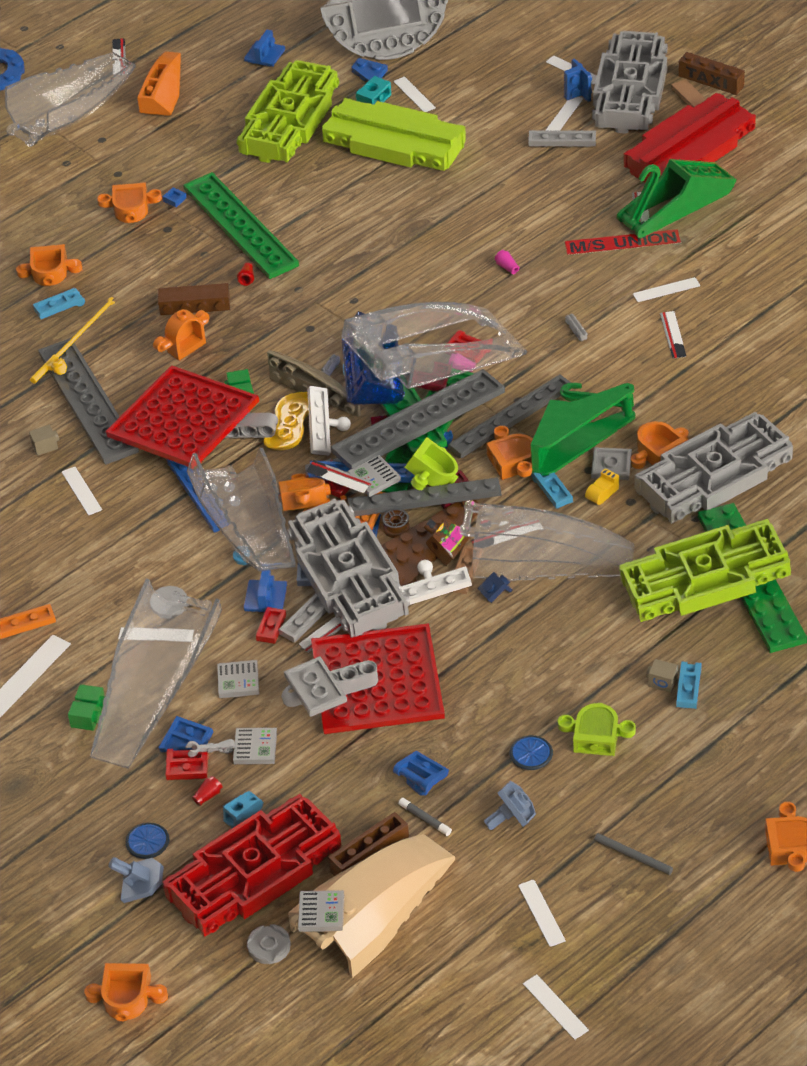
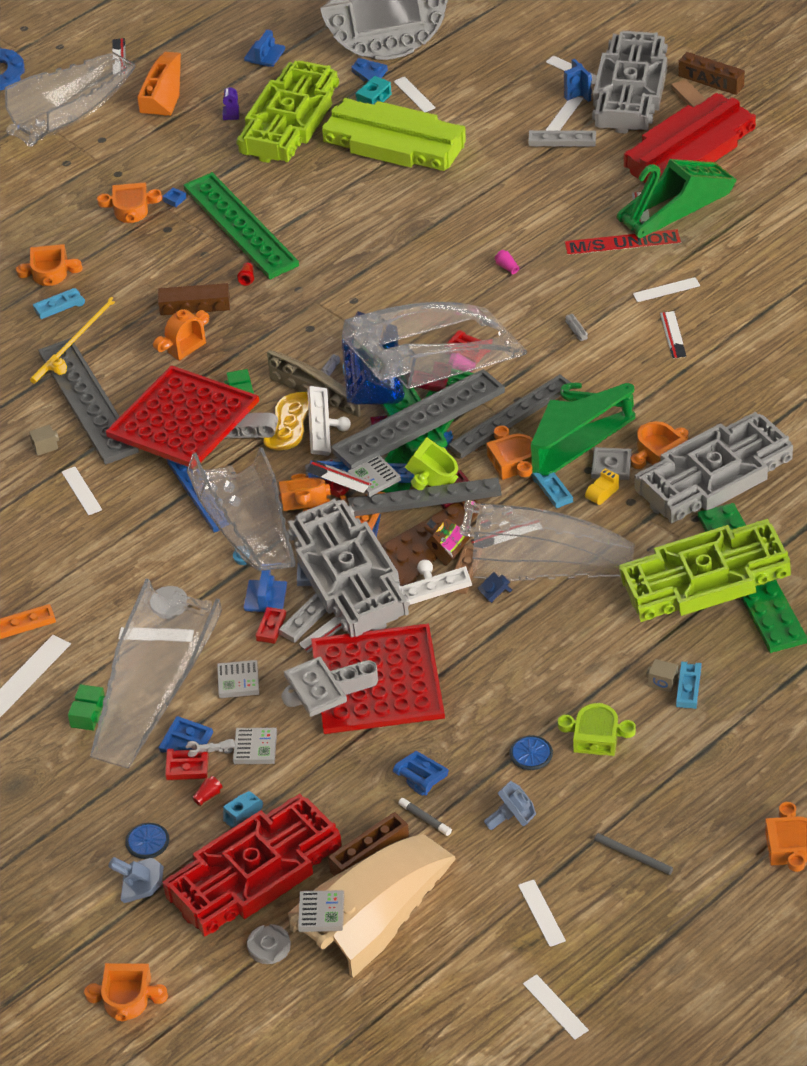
reddish brown wheel [382,509,410,538] -> none
none -> dark purple leg [222,87,240,120]

